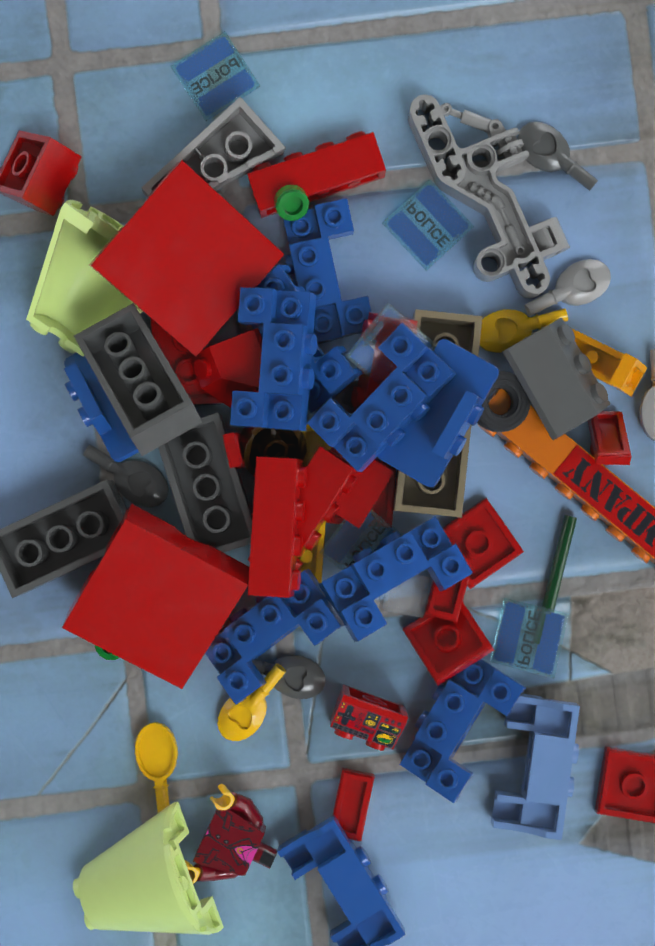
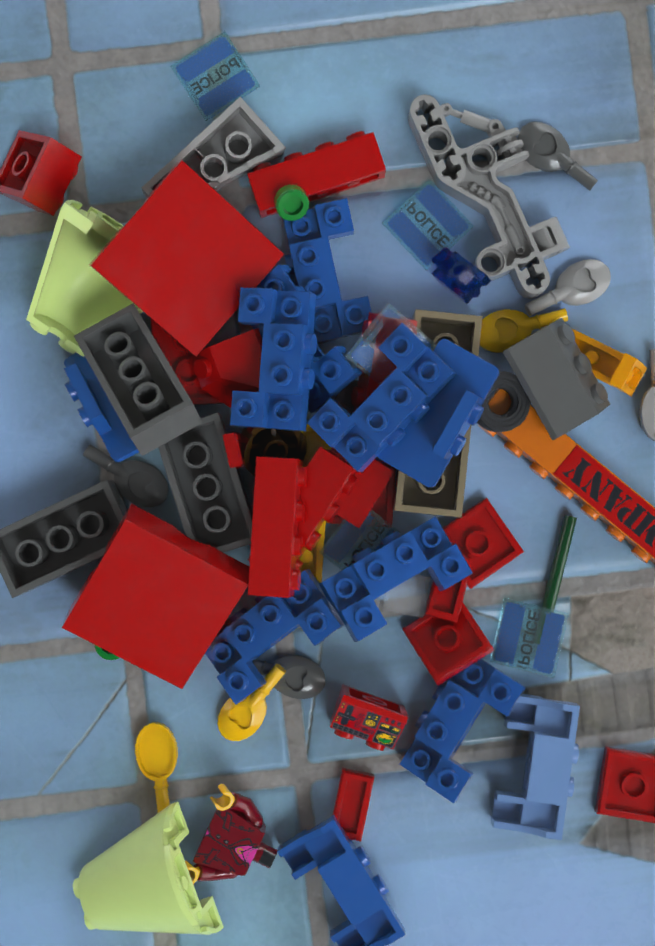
red tile [588,411,632,466] -> none
none -> clear blue hips [431,247,491,304]

